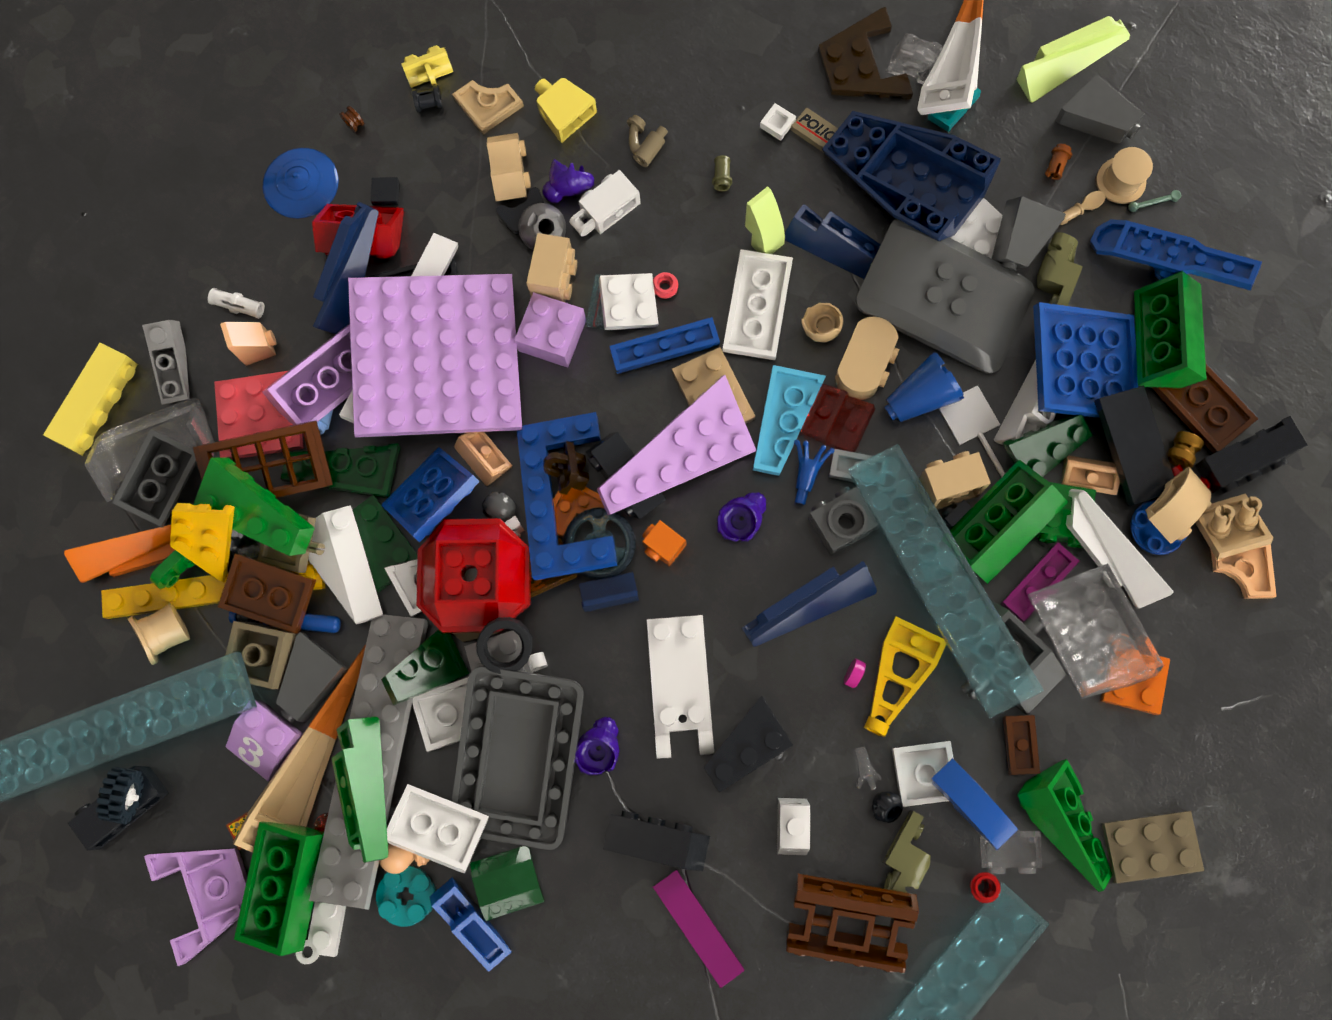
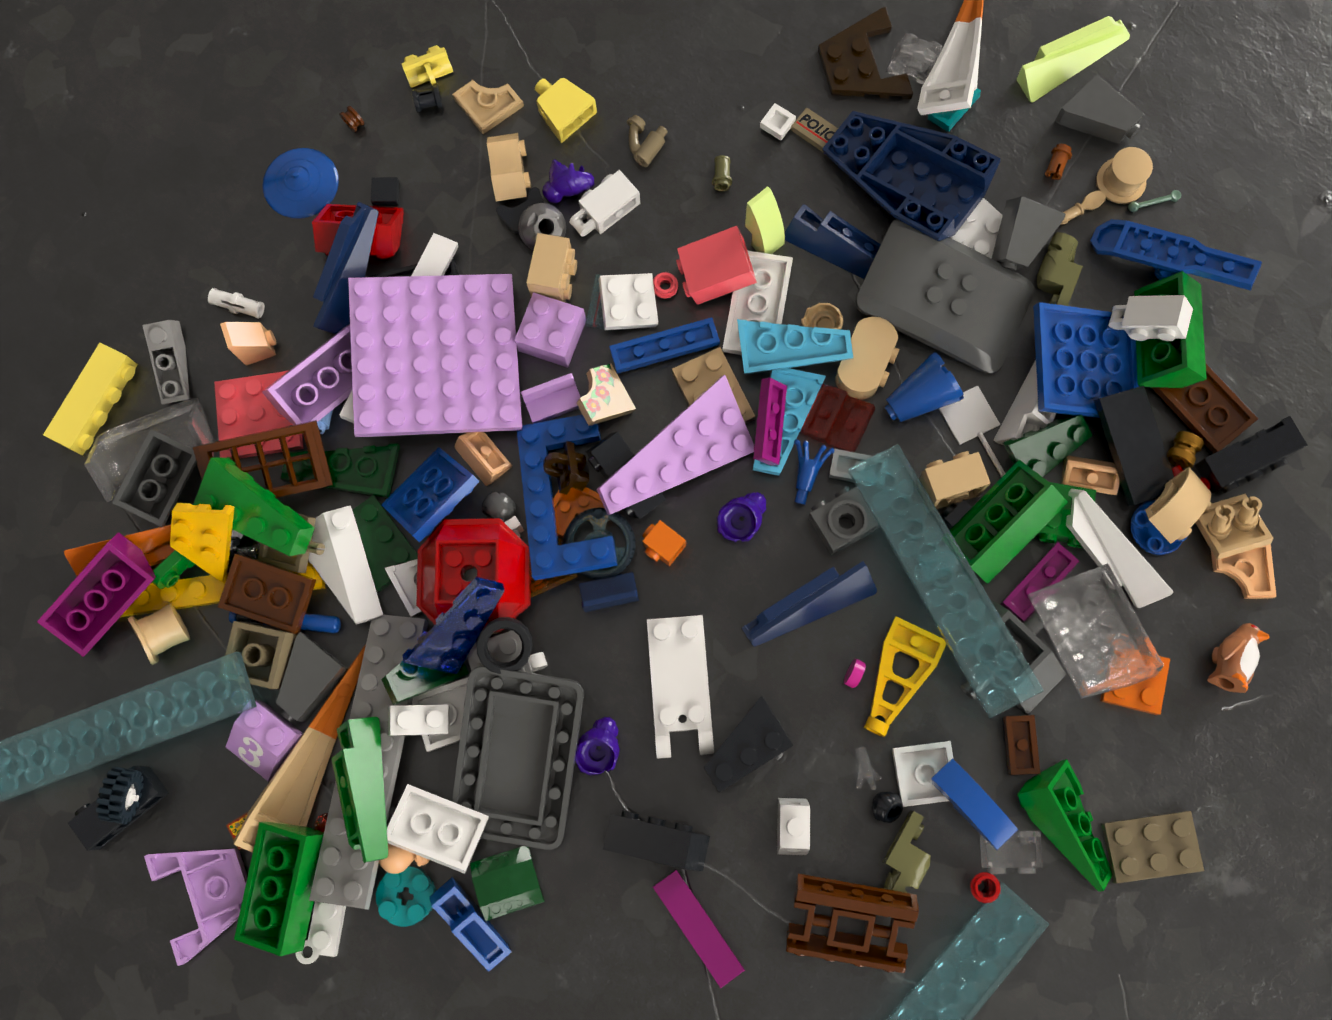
none -> magenta slope [37,532,156,657]
none -> white plate [388,705,448,736]
none -> clear blue wing [402,577,505,674]
none -> lavender panel [521,373,581,424]
none -> tile [577,363,636,426]
none -> coral brick [676,226,757,305]
none -> medium azure wing [737,319,853,374]
none -> magenta plate [753,378,787,466]
none -> white brick [1108,295,1193,341]
none -> nougat animal [1207,623,1270,693]

